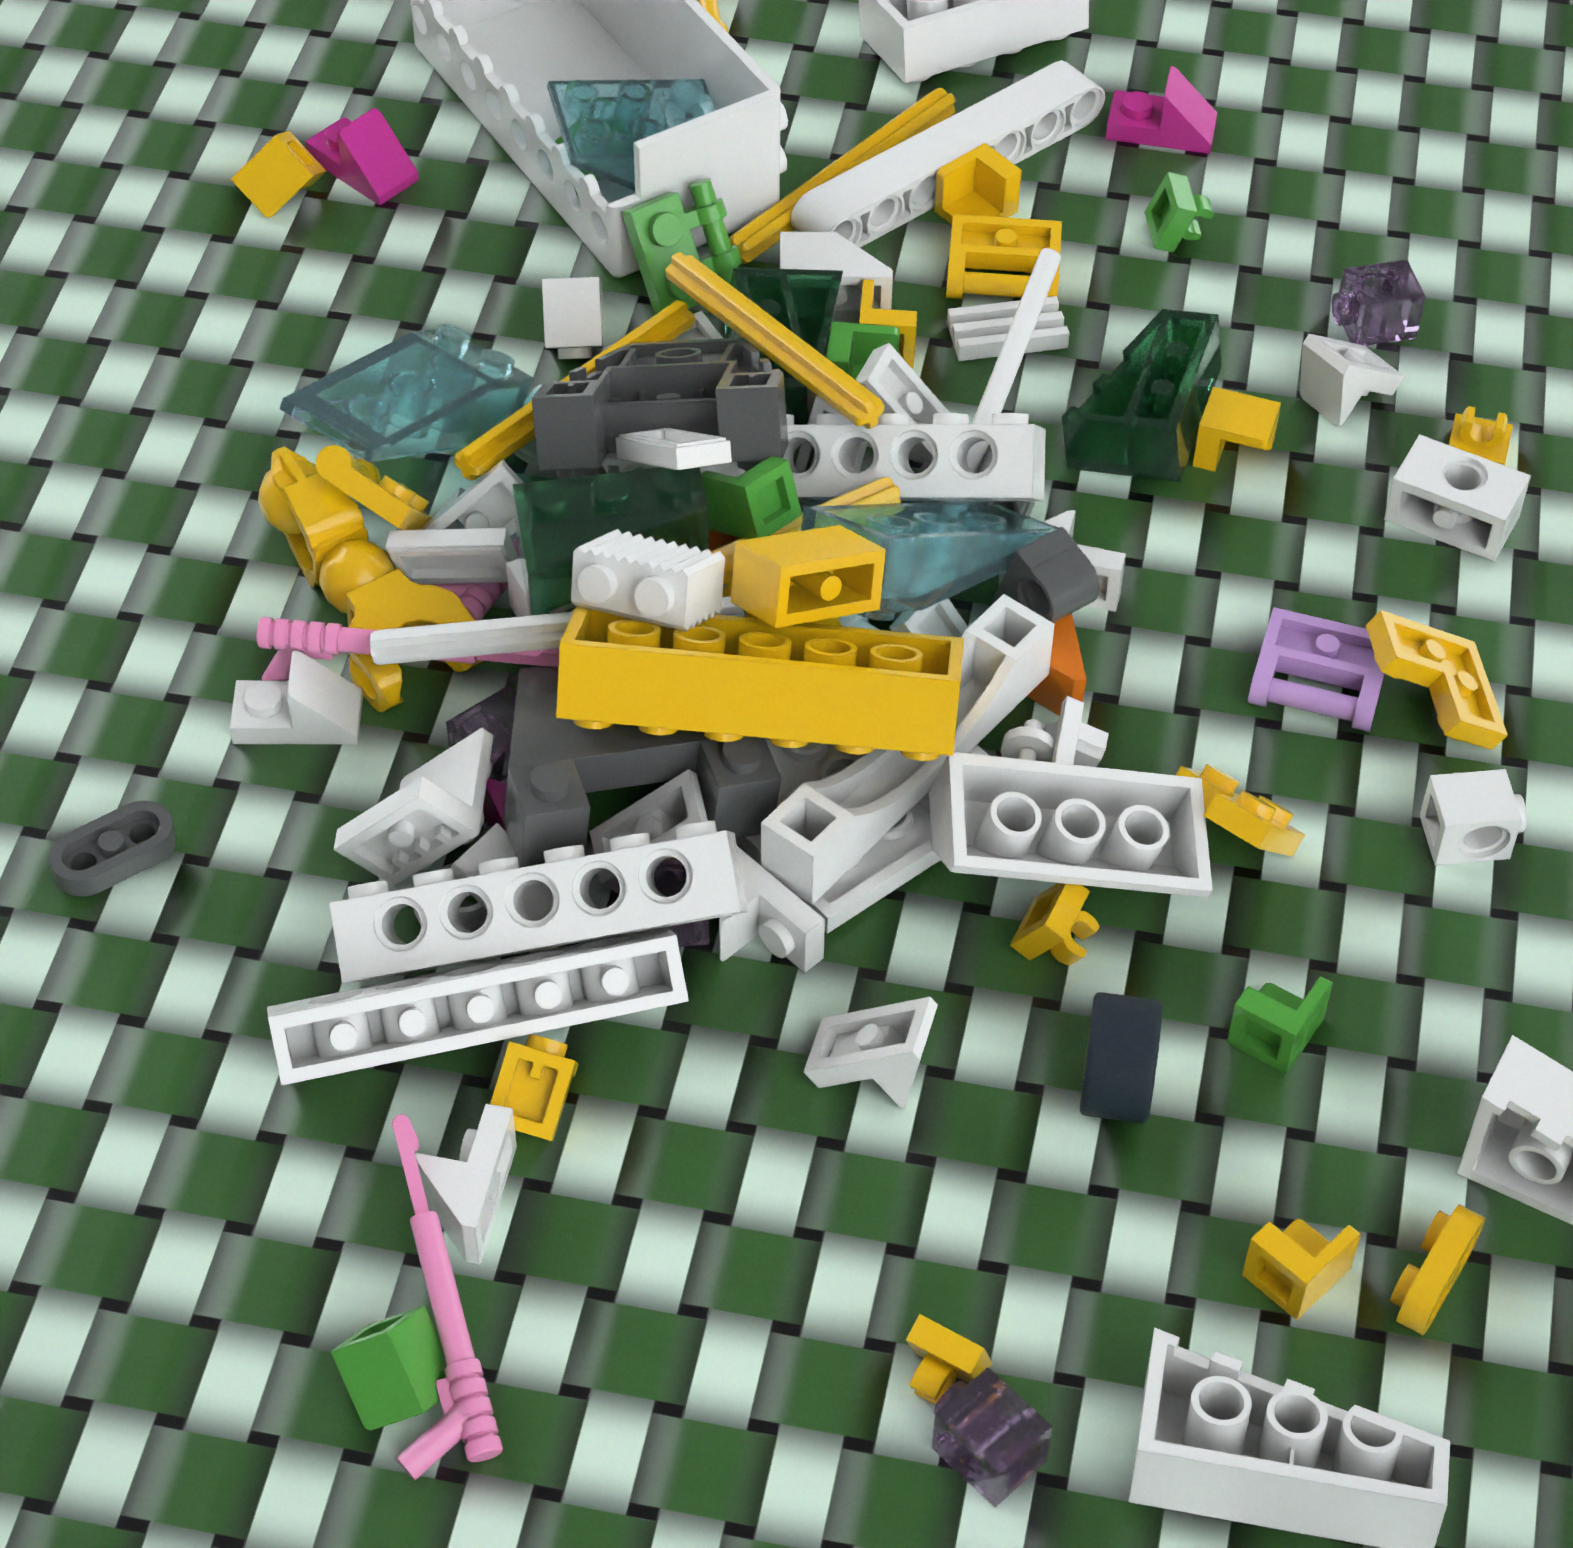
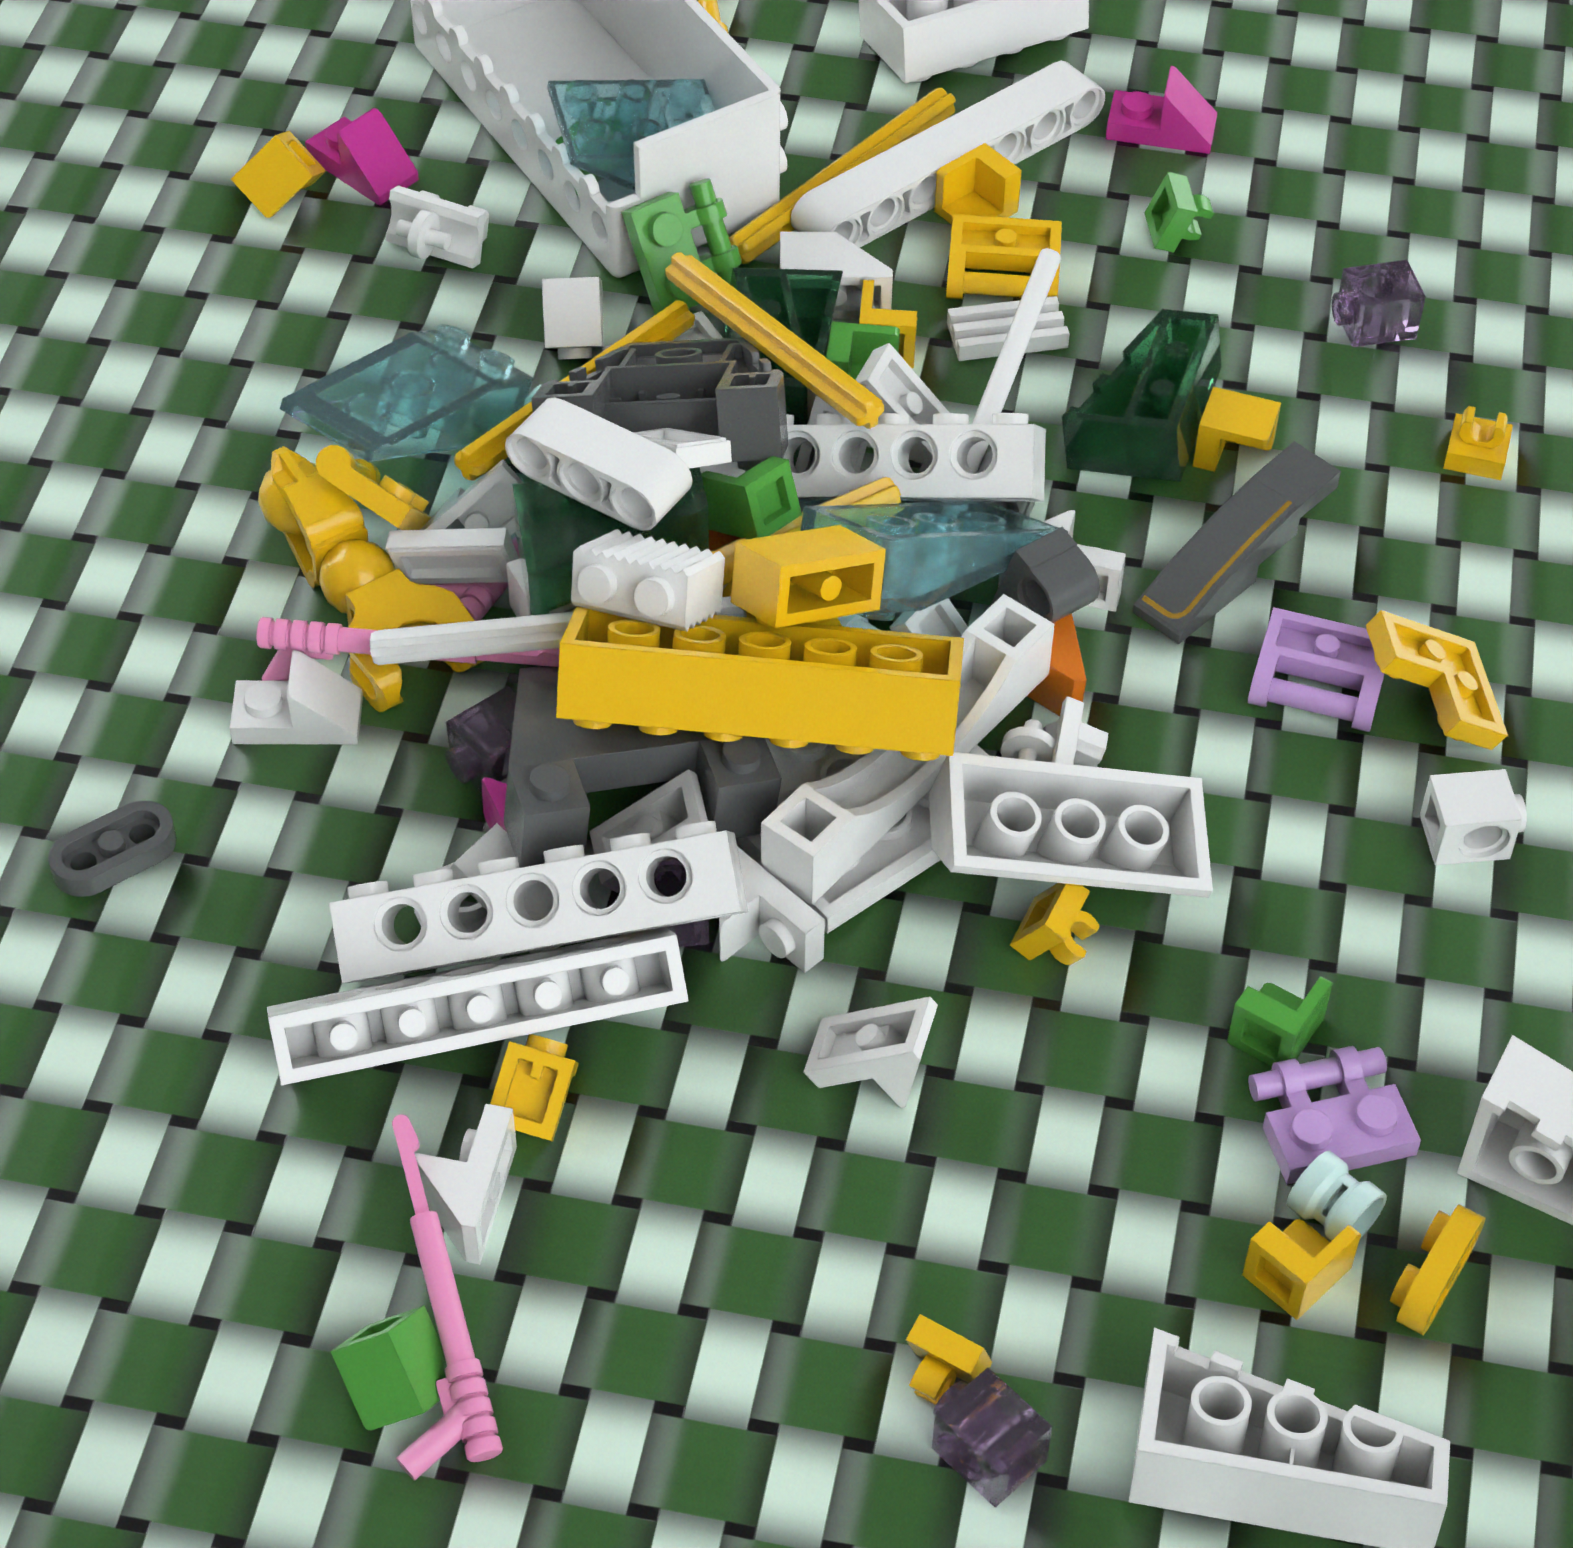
white bracket [334,728,493,886] -> none
black wheel [1080,992,1163,1123] -> none
yellow plate [1176,764,1306,857] -> none
white slope [1300,334,1405,426] -> none
white brick [1384,434,1531,562] -> none
none -> white hips [386,186,489,269]
none -> white beam [505,397,693,531]
none -> dark grey slope [1133,441,1341,644]
none -> lavender plate [1248,1046,1421,1184]
none -> light aqua wheel [1286,1151,1387,1241]

